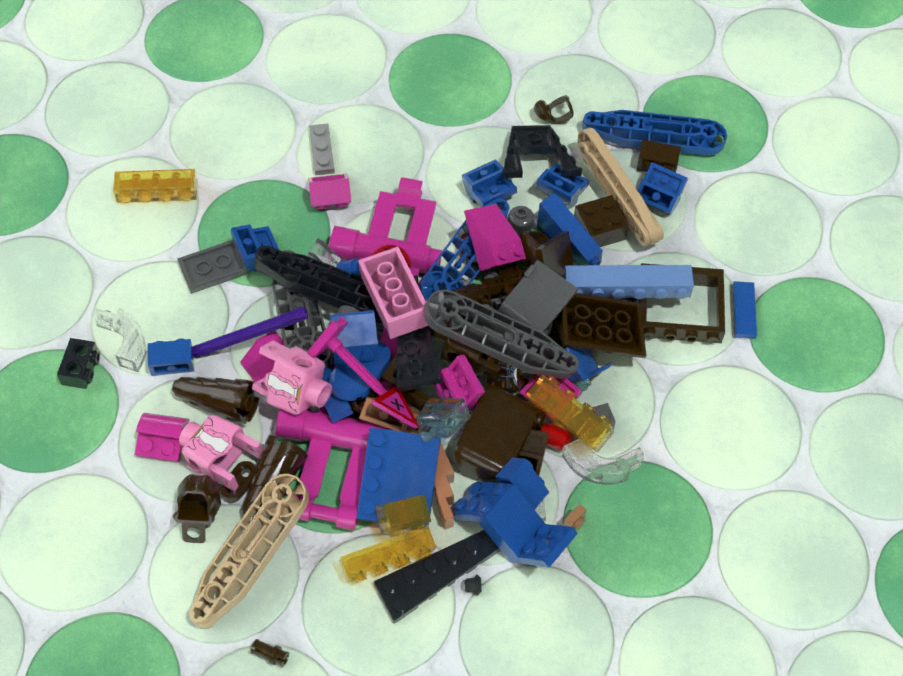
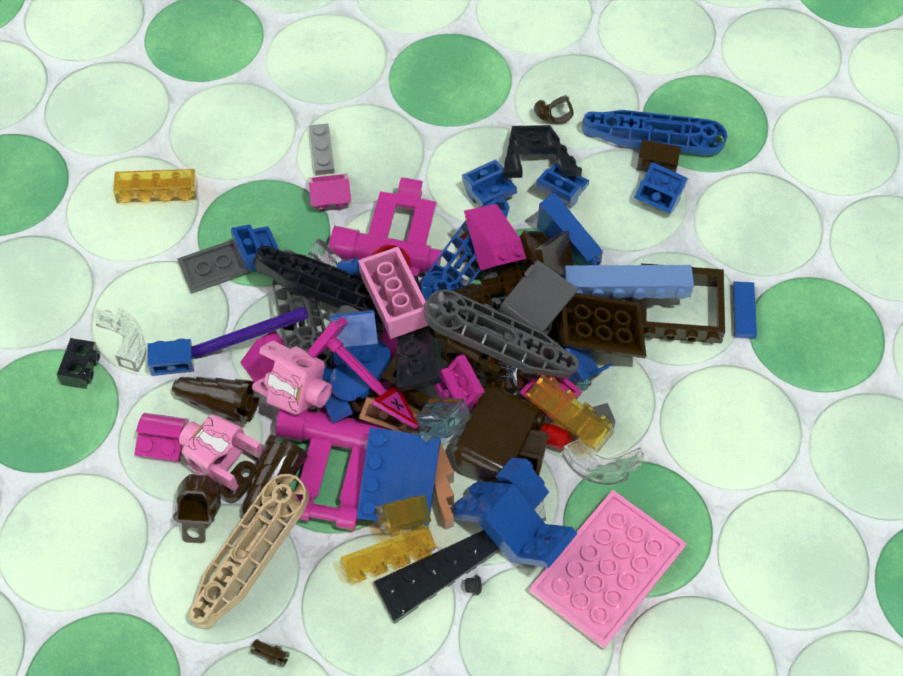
dark grey head [508,206,534,236] -> none
medium nougat plate [563,504,586,530] -> none
dark brown brick [574,195,628,247] -> none
tan beam [577,127,664,246] -> none
none -> bright pink plate [529,490,687,649]

